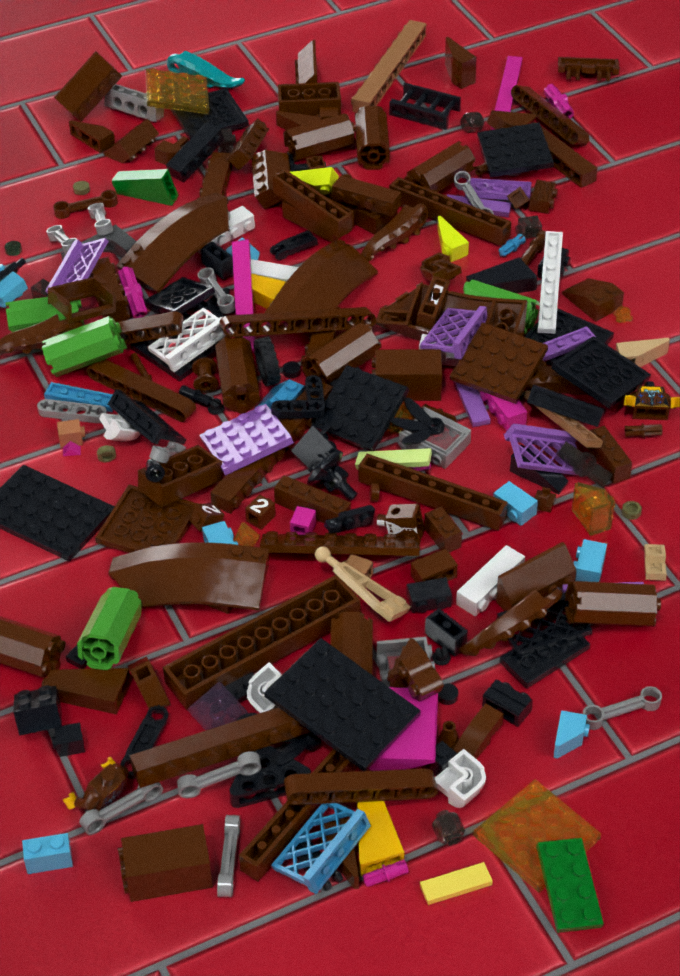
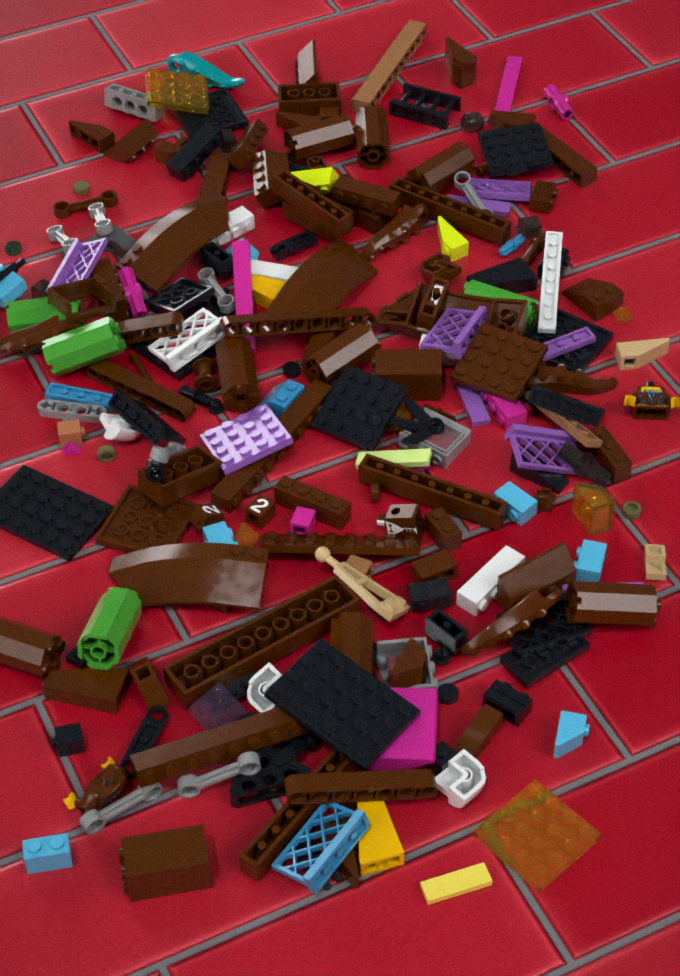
black brick [13,685,62,736] -> none
reddish brown slope [54,51,122,122] -> none
green slope [112,169,179,206] -> none
light grey piece [217,815,240,897] -> none
black tyre [254,337,281,386] -> none
black beam [271,375,325,419] -> none
black piece [291,422,358,502] -> none
black hinge [324,505,375,534] -> none
dark pink axle [363,859,409,887] -> none
reddish brown brick [397,650,444,702] -> none
clear smoke head [432,810,465,846] -> none
reddish brown cone [438,721,459,749] -> none
reddish brown tile [507,187,530,210] -> none
reddish brown beam [511,85,589,146] -> none
green plate [536,838,604,933] -> none
black plate [551,336,651,409] -> none
reddish brown hinge [558,57,619,82] -> none
light grey piece [583,686,662,730] -> none
reddish brown axle [625,423,663,438] -> none

